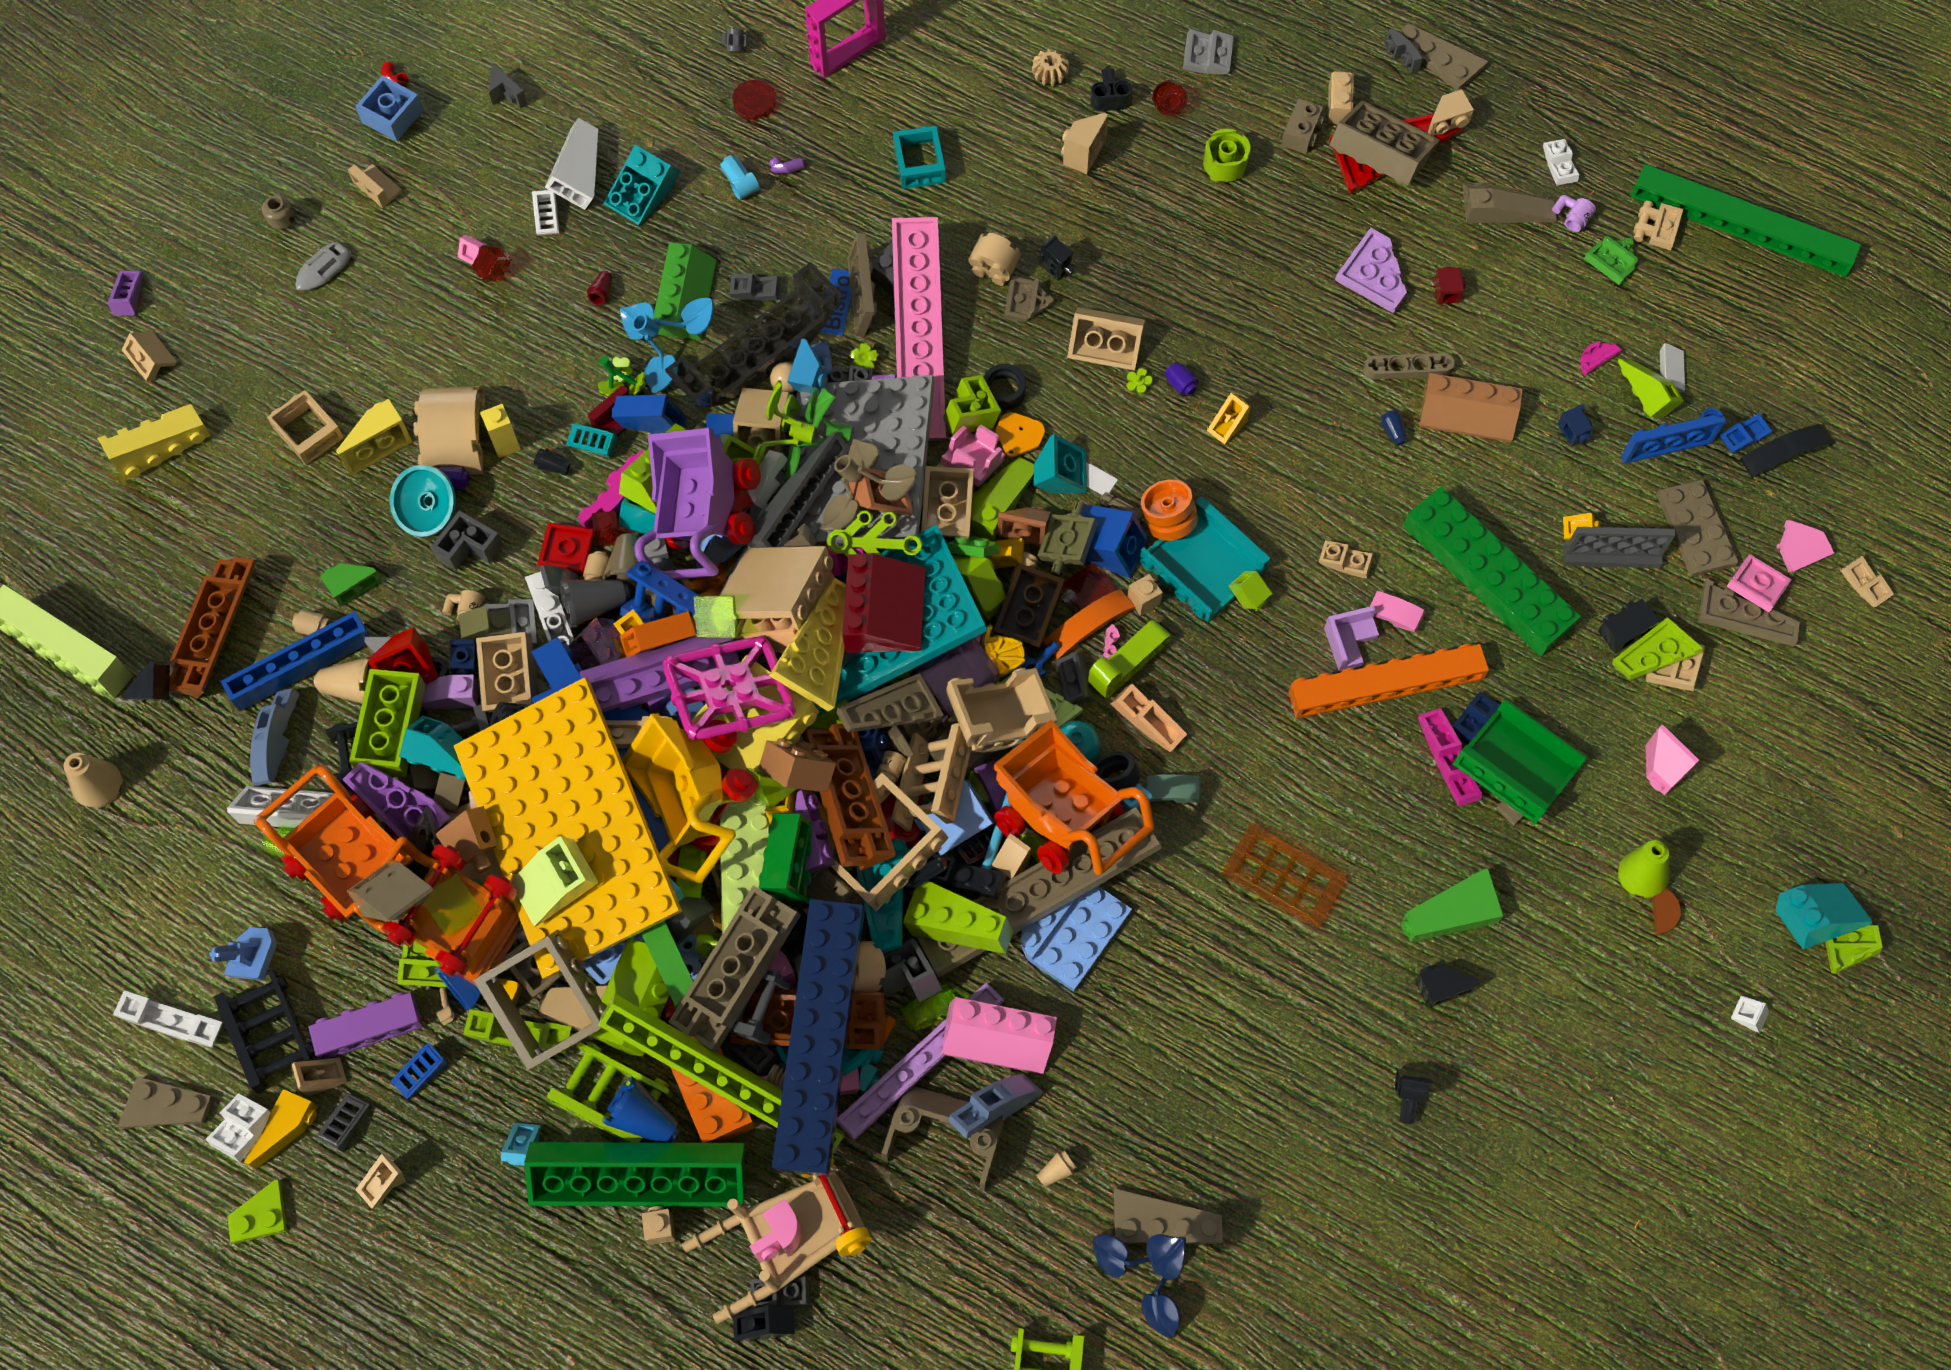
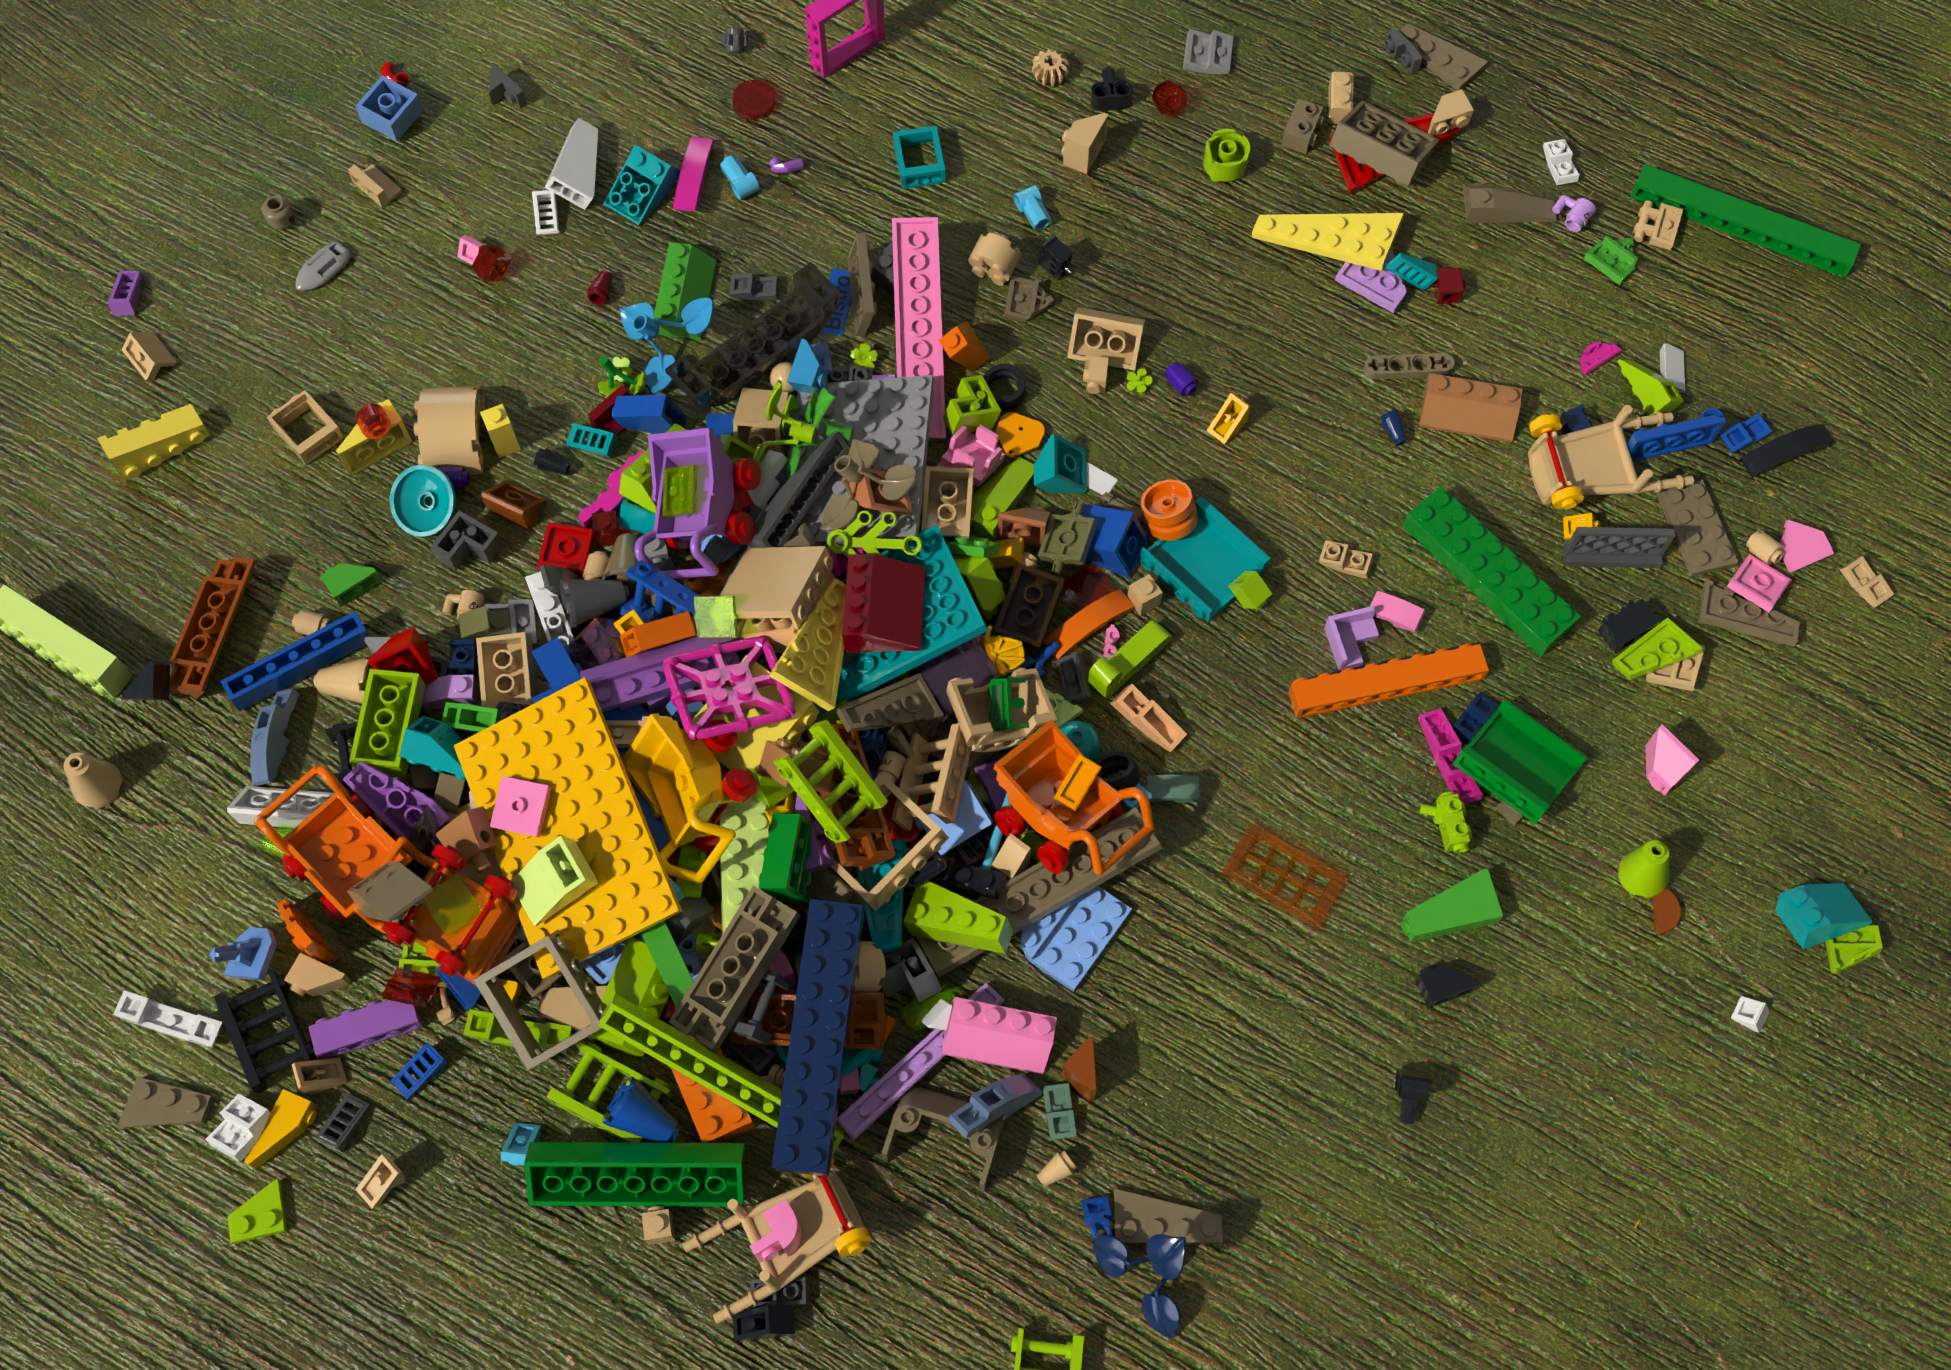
none -> orange plate [277,898,339,965]
none -> tan slope [284,953,351,997]
none -> clear red head [355,403,391,439]
none -> clear red piece [382,968,441,1008]
none -> bright green slope [442,702,501,733]
none -> dark orange slope [481,481,547,530]
none -> bright pink plate [490,776,552,838]
none -> clear neon green plate [663,464,698,518]
none -> dark pink slope [673,137,714,212]
none -> lime fence [773,720,888,843]
none -> white slope [922,999,953,1030]
none -> orange slope [939,322,991,372]
none -> green window [988,677,1028,729]
none -> medium azure piece [1013,185,1052,231]
none -> sand green slope [1042,1083,1077,1140]
none -> light orange tile [1053,754,1101,811]
none -> dark orange slope [1061,1038,1096,1102]
none -> blue plate [1081,1196,1113,1238]
none -> tan brick [1083,355,1109,394]
none -> light yellow wing [1252,213,1404,271]
none -> teal slope [1386,253,1438,290]
none -> lime brick [1419,791,1472,853]
none -> tan piece [1528,405,1694,510]
none -> tan brick [1746,531,1784,565]

